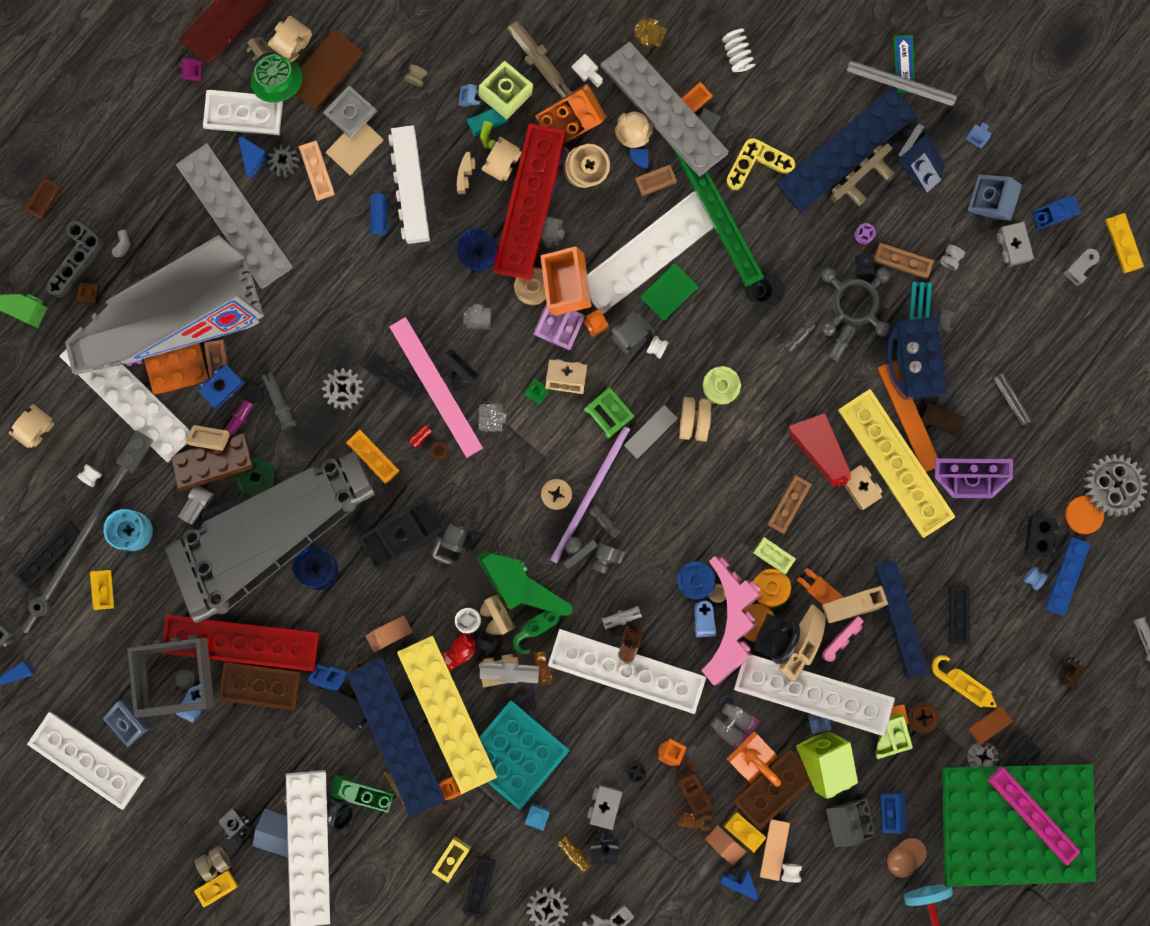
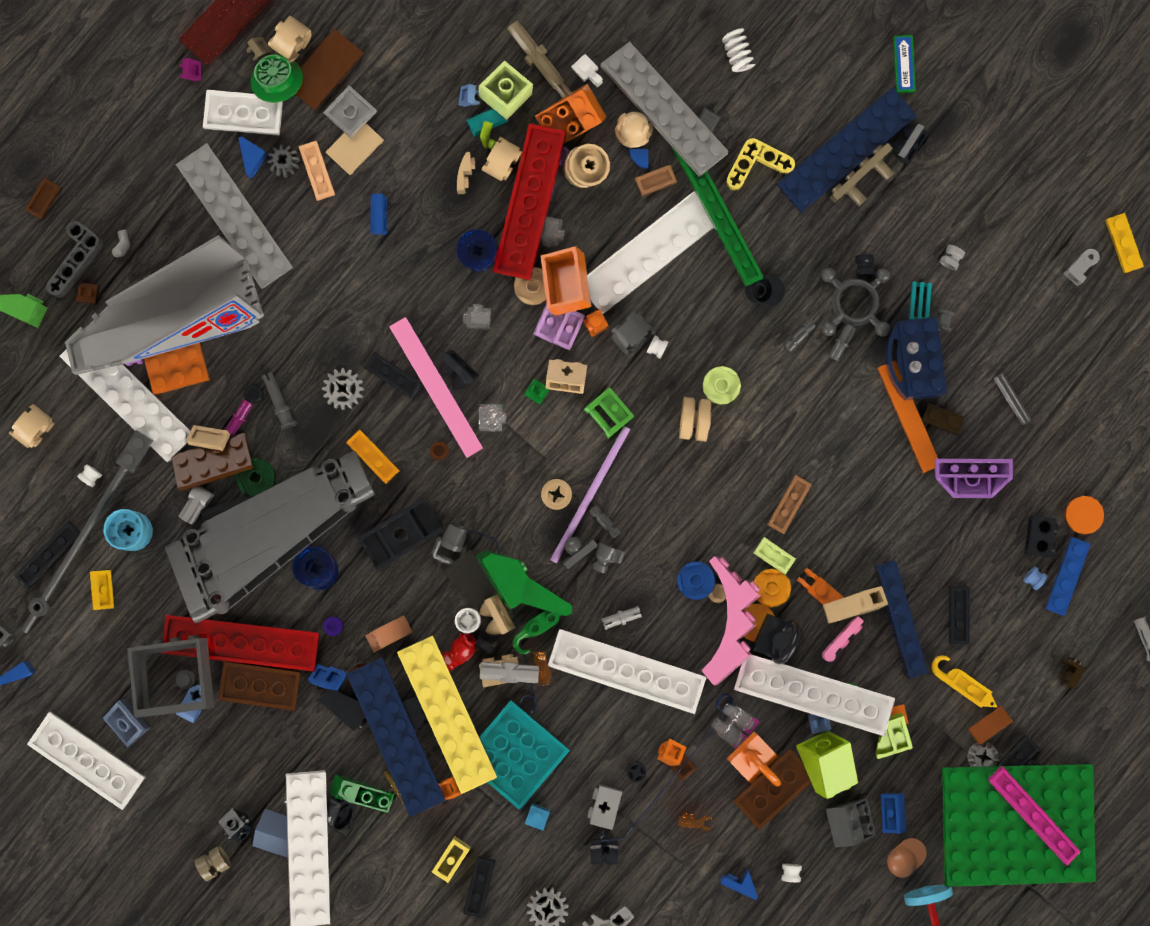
yellow plate [194,870,238,907] -> none
blue brick [198,365,245,409] -> none
nougat plate [204,340,233,397] -> none
white brick [388,125,430,244] -> none
dark tan wheel [404,64,427,87] -> none
red pin [408,424,432,448] -> none
clear yellow pin [557,836,591,874] -> none
reddish brown piece [618,626,644,662] -> none
light grey tile [624,405,678,459] -> none
clear yellow brick [634,18,667,47] -> none
green piece [640,263,699,322] -> none
reddish brown slope [678,773,713,816] -> none
orange tile [681,82,713,113] -> none
medium blue piece [694,600,716,638] -> none
nougat slope [705,824,746,866] -> none
yellow plate [724,812,766,852] -> none
light nougat tile [760,819,790,881] -> none
tan slope [778,605,826,680] -> none
red slope [789,413,851,487] -> none
light yellow plate [837,389,955,538] -> none
tan brick [844,465,882,510] -> none
light grey axle [847,61,957,106] -> none
medium lavender wheel [855,223,876,244] -> none
medium nougat tile [874,243,934,279] -> none
dark blue slope [898,134,944,193] -> none
reddish brown gear [908,702,939,734] -> none
medium blue tile [966,122,991,149] -> none
sand blue slope [968,175,1022,221] -> none
light grey brick [997,222,1034,267] -> none
blue slope [1032,196,1081,230] -> none
light grey gear [1084,454,1148,517] -> none
none -> dark purple tile [323,617,343,636]

